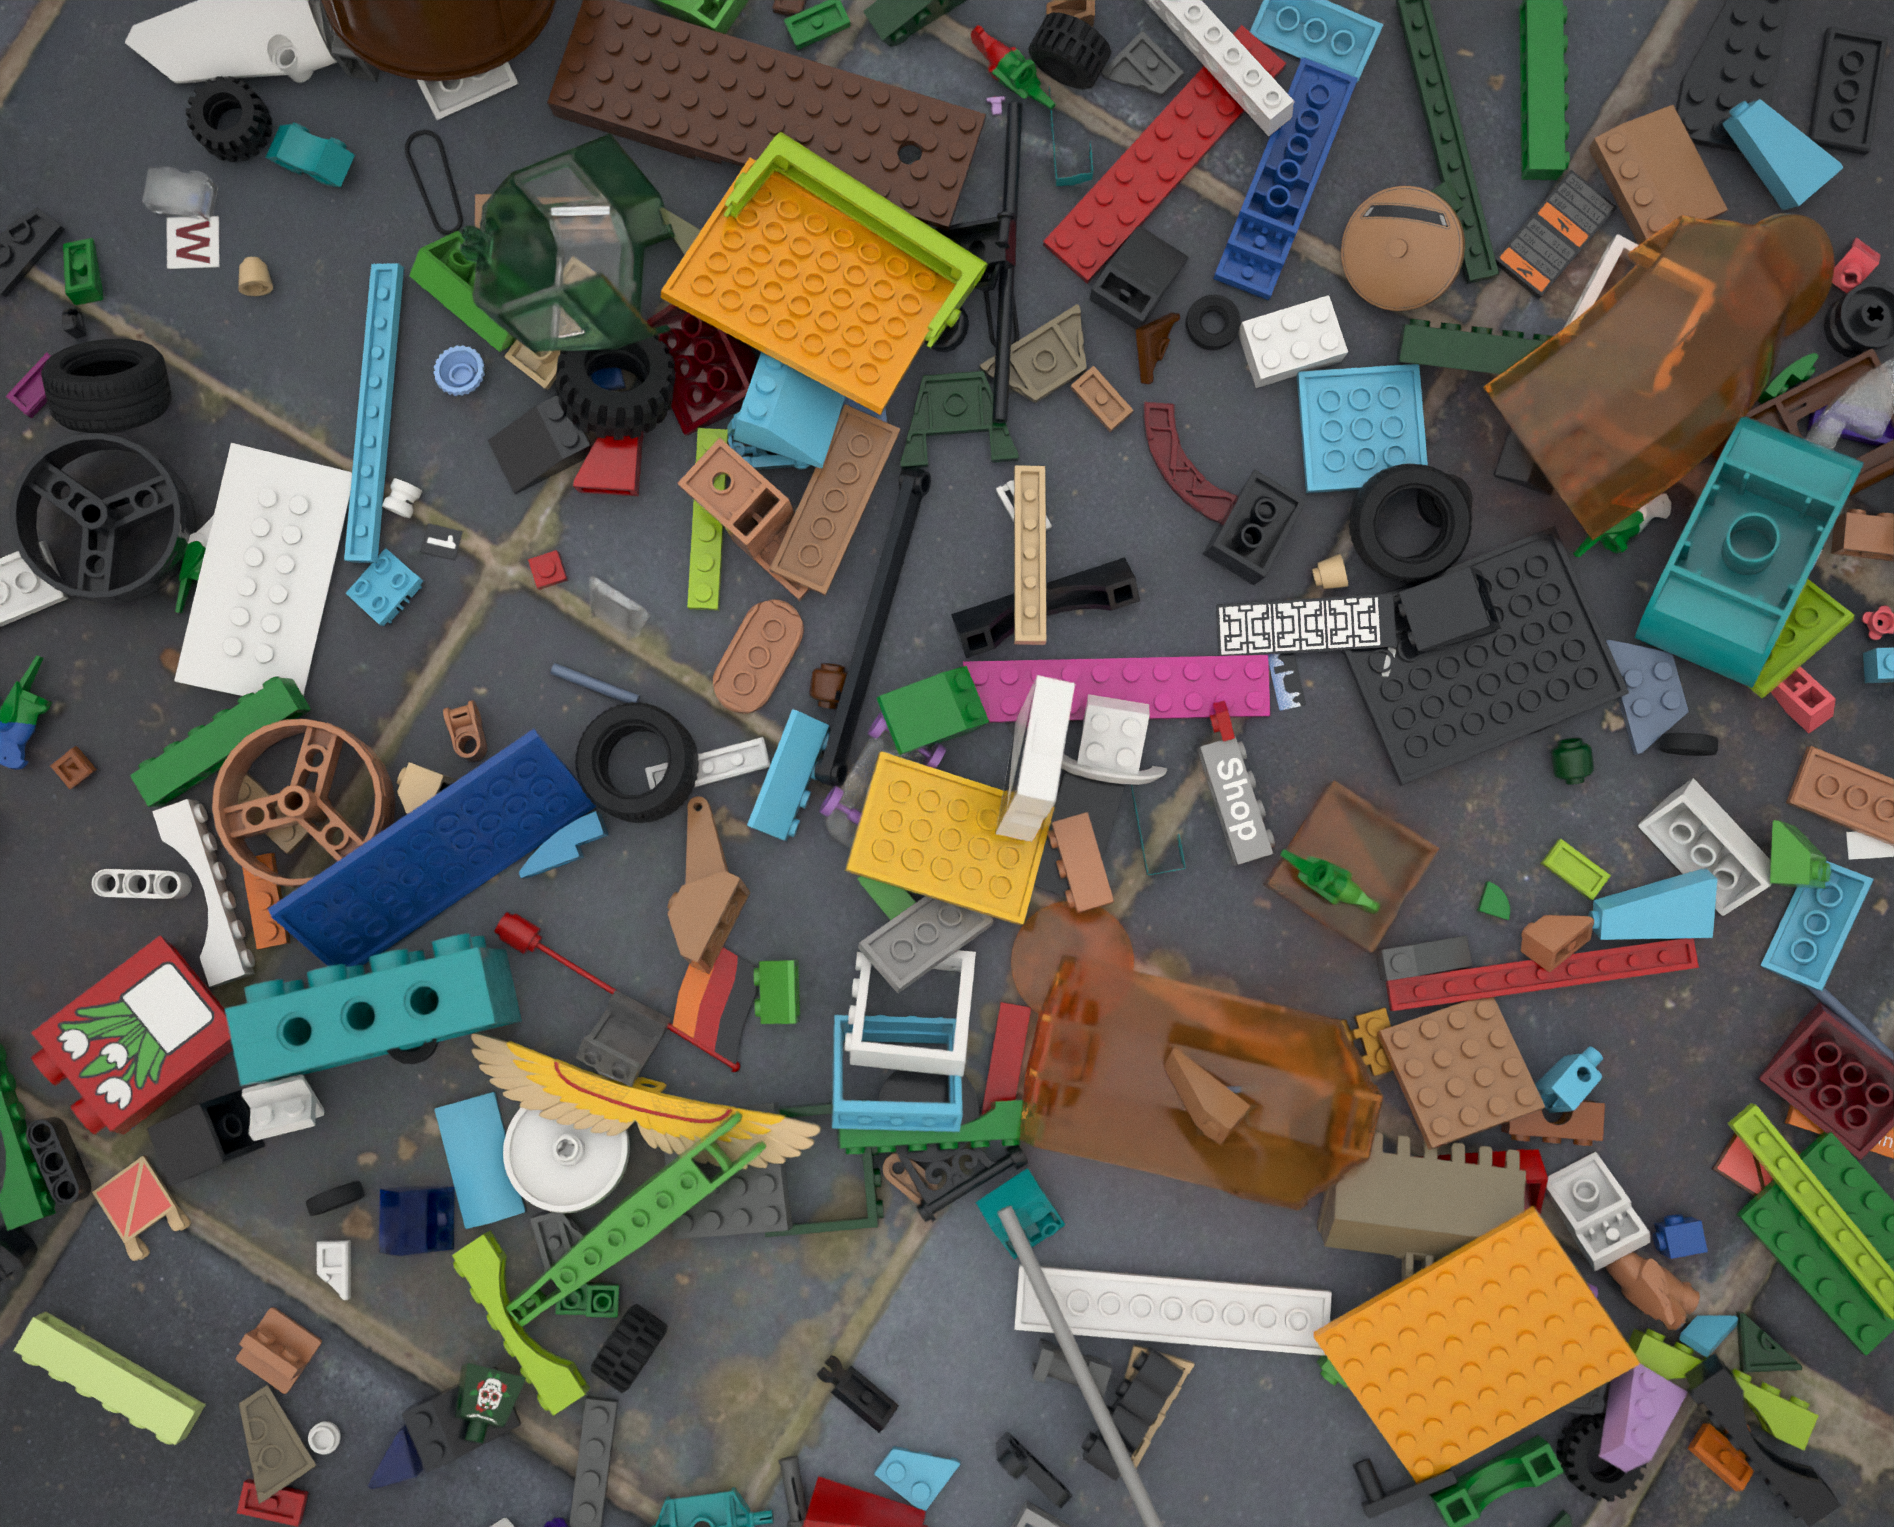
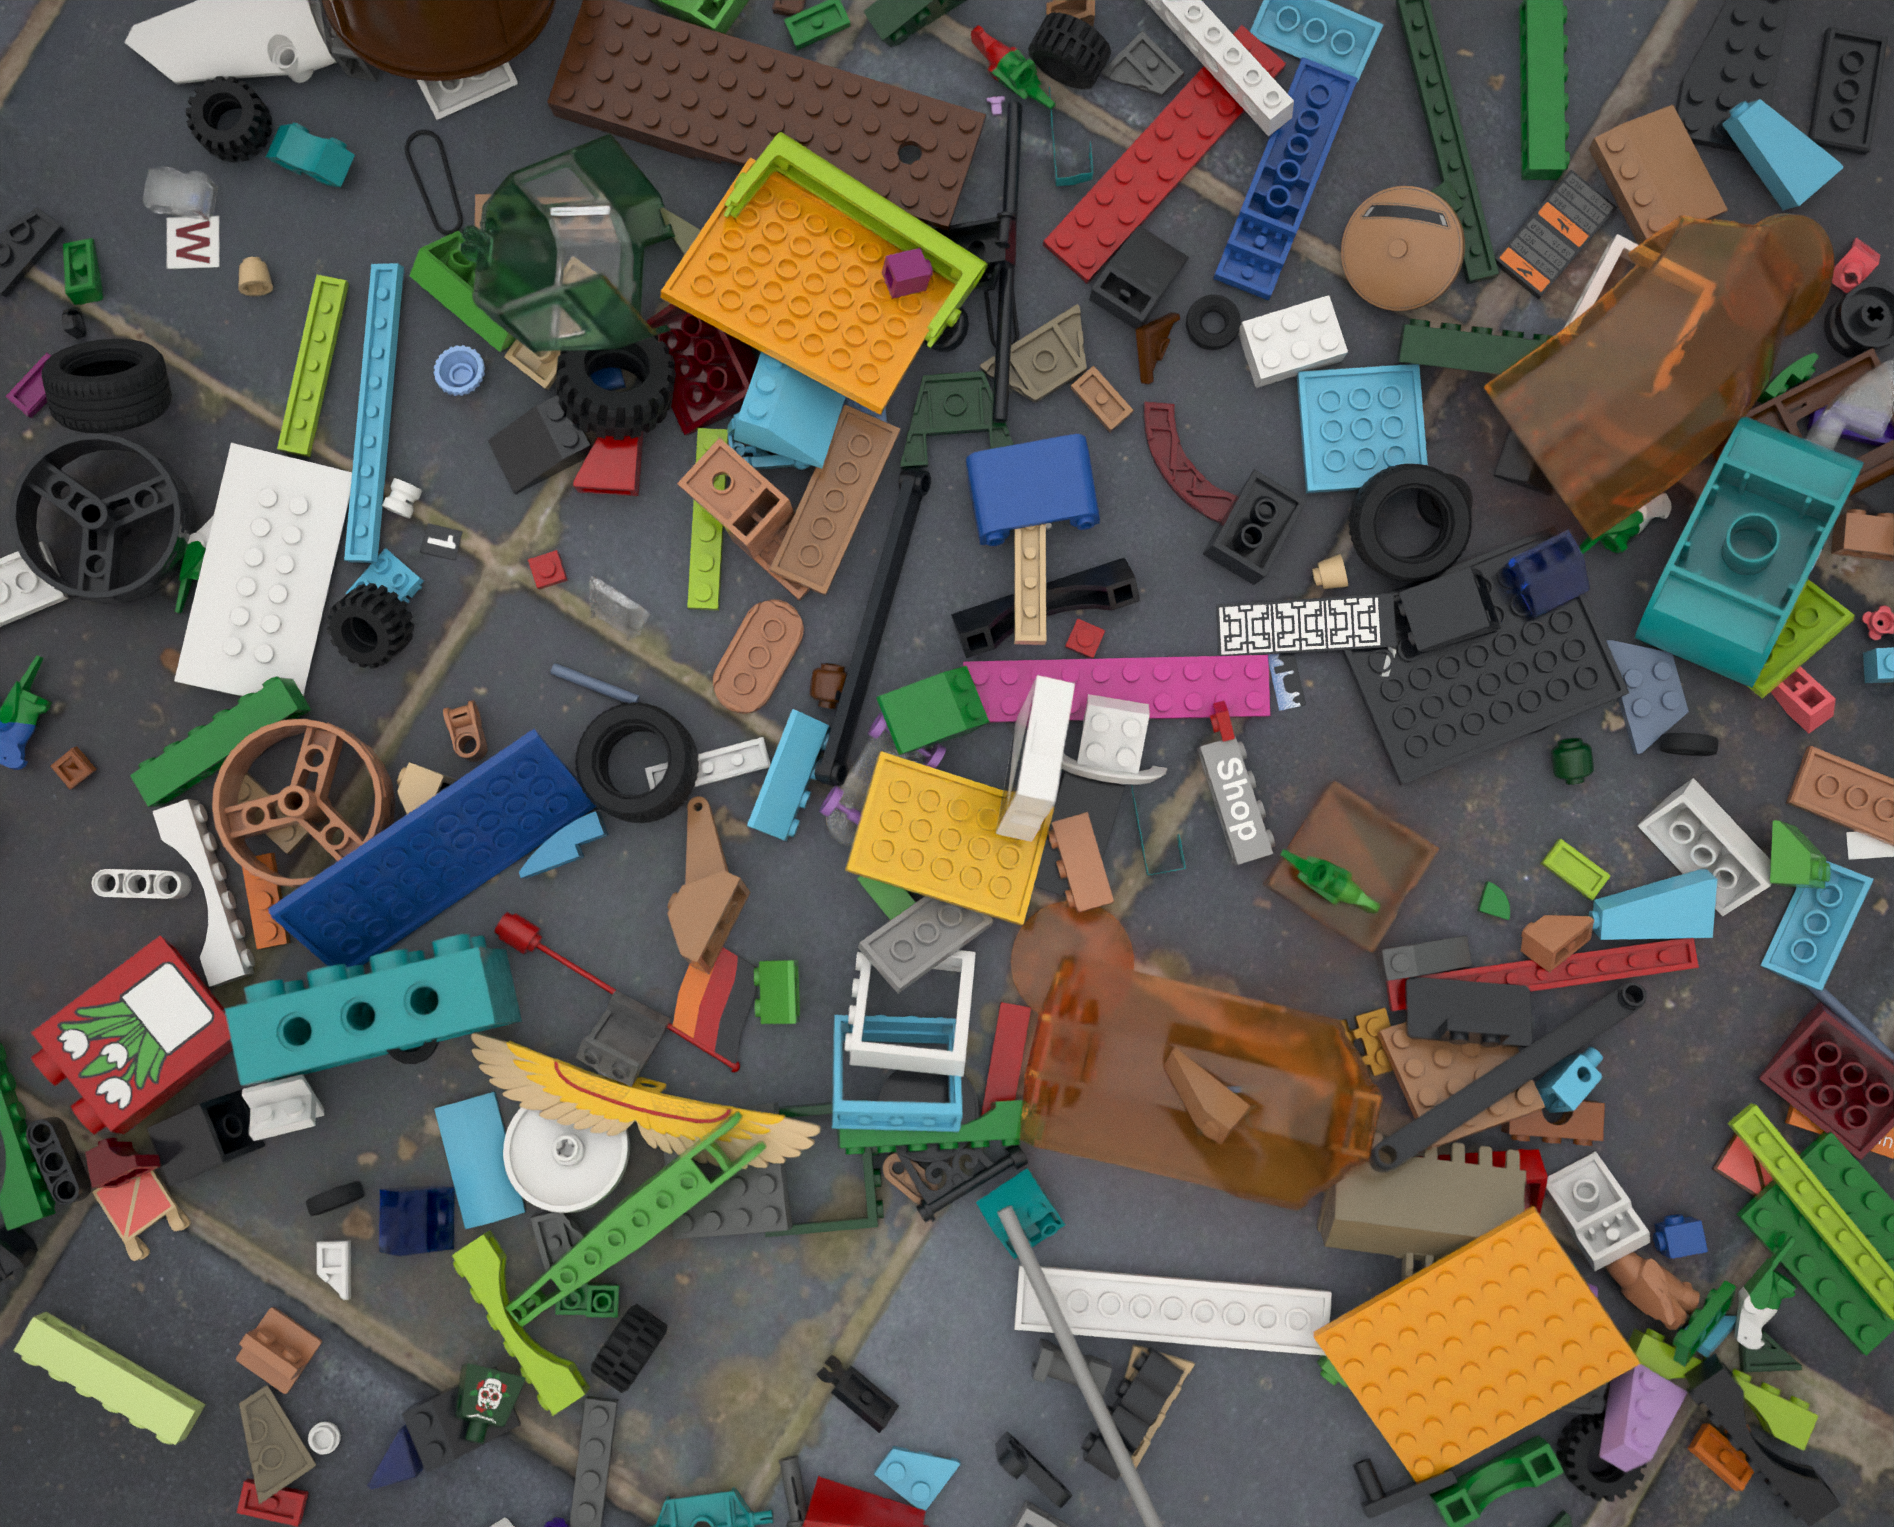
none -> dark red arch [85,1138,161,1188]
none -> lime plate [277,274,349,457]
none -> black tyre [326,583,414,669]
none -> magenta brick [881,248,932,299]
none -> blue windscreen [966,434,1100,546]
none -> red plate [1065,618,1106,659]
none -> black piece [1369,982,1647,1173]
none -> black bracket [1405,977,1532,1048]
none -> clear blue slope [1505,529,1590,618]
none -> green plate [1673,1280,1736,1367]
none -> animal [1734,1236,1797,1349]

